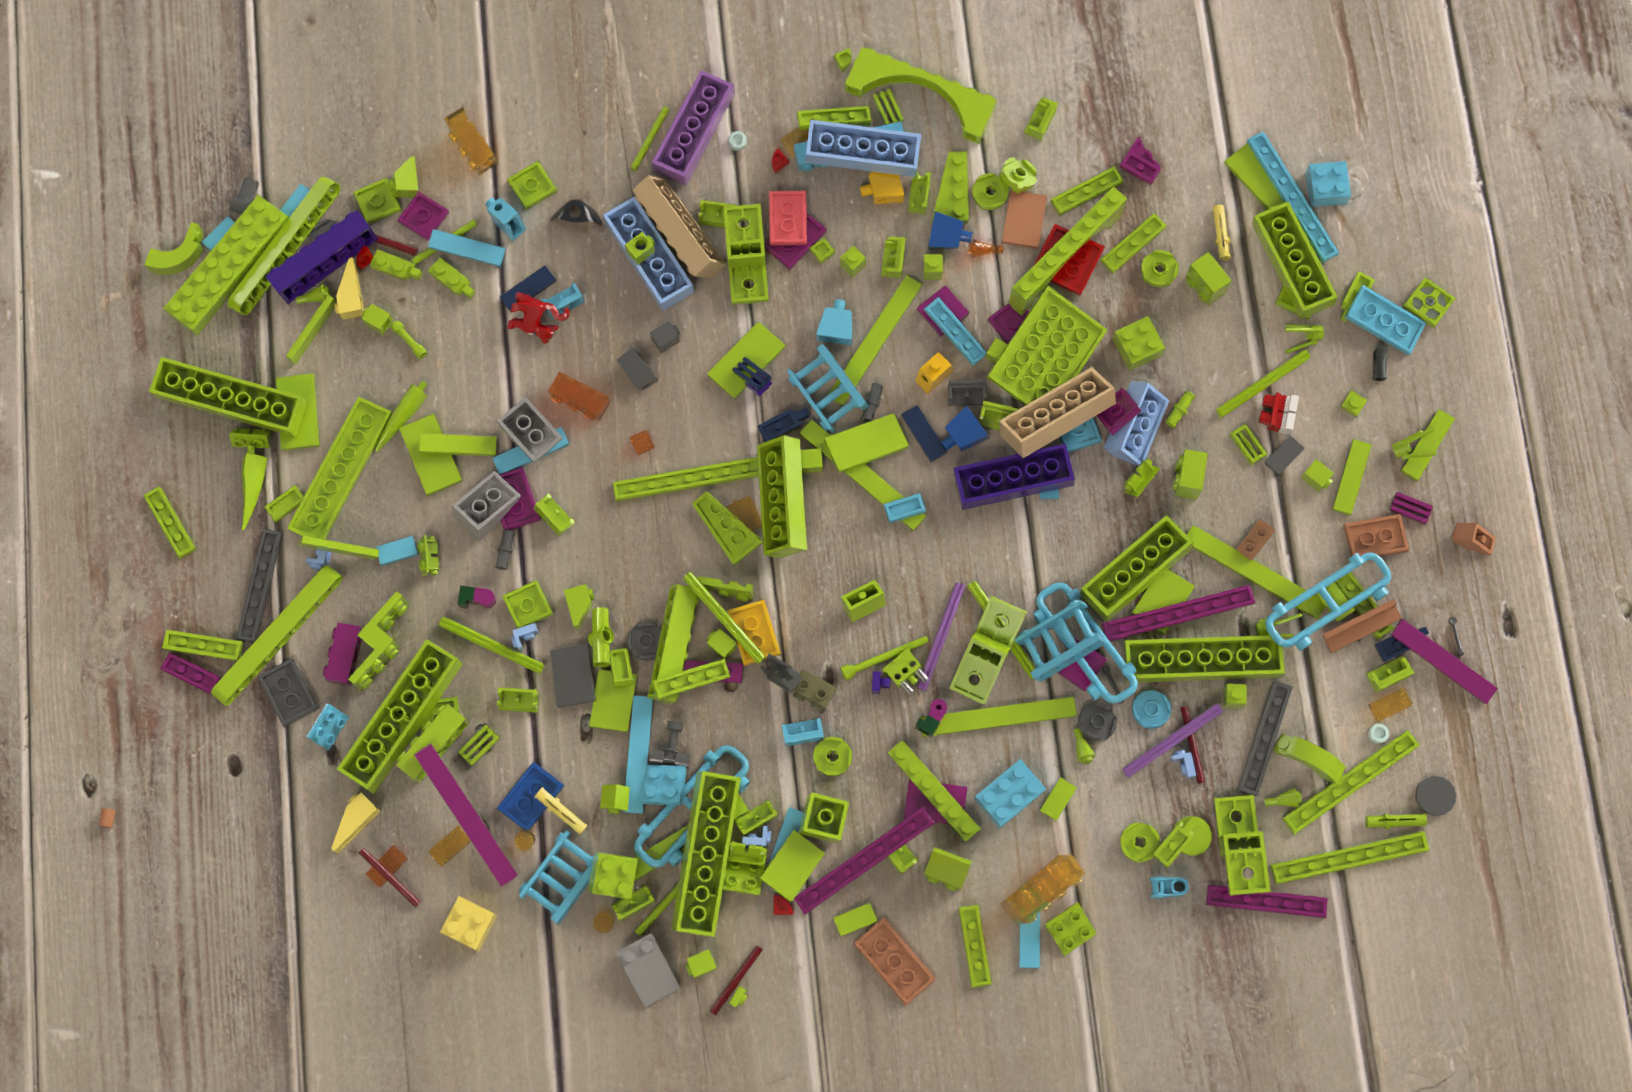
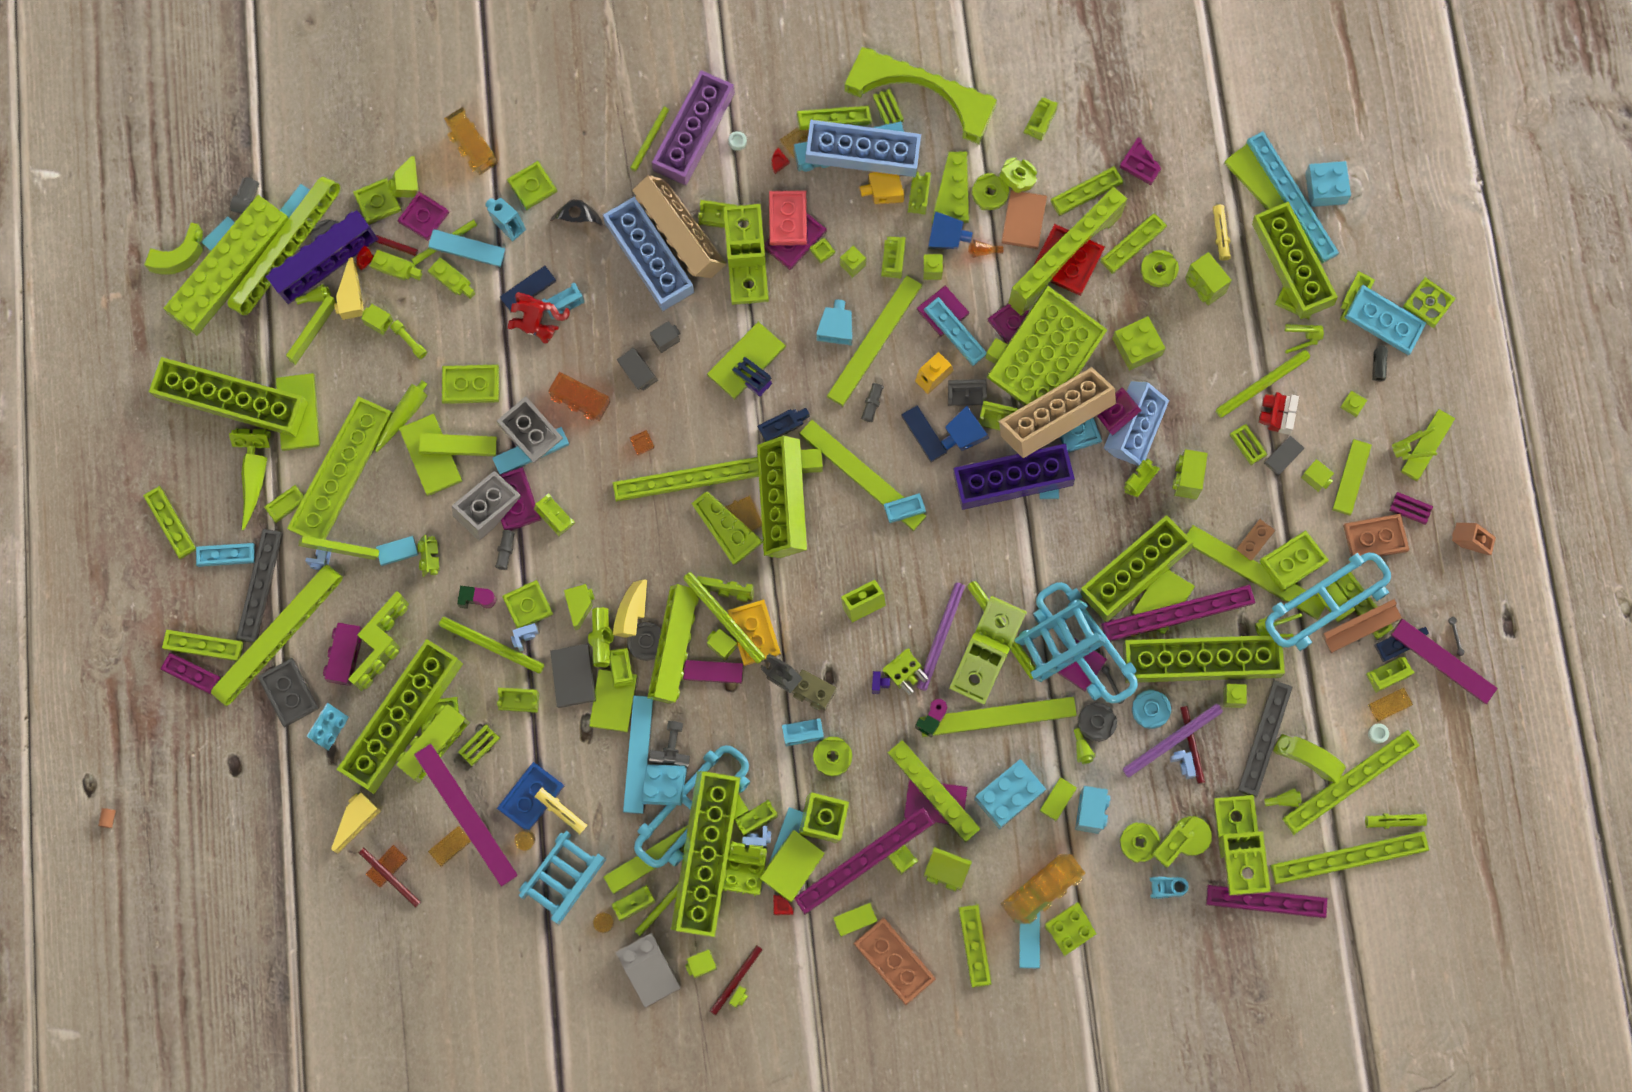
light yellow brick [440,896,497,952] -> none
lime brick [588,852,638,899] -> none
lime brick [600,784,630,814] -> none
lime brick [625,232,655,265] -> none
lime tile [651,659,730,700] -> none
medium azure fence [787,344,869,433] -> none
lime tile [824,413,909,473] -> none
lime tile [834,47,852,72] -> none
lime piece [840,636,928,681] -> none
lime pin [1165,391,1196,428] -> none
dark grey tile [1415,776,1456,816] -> none
none -> medium azure tile [196,543,255,567]
none -> lime tile [442,365,499,404]
none -> light yellow slope [613,579,647,638]
none -> medium azure brick [1075,786,1111,834]
none -> lime tile [1259,530,1329,592]

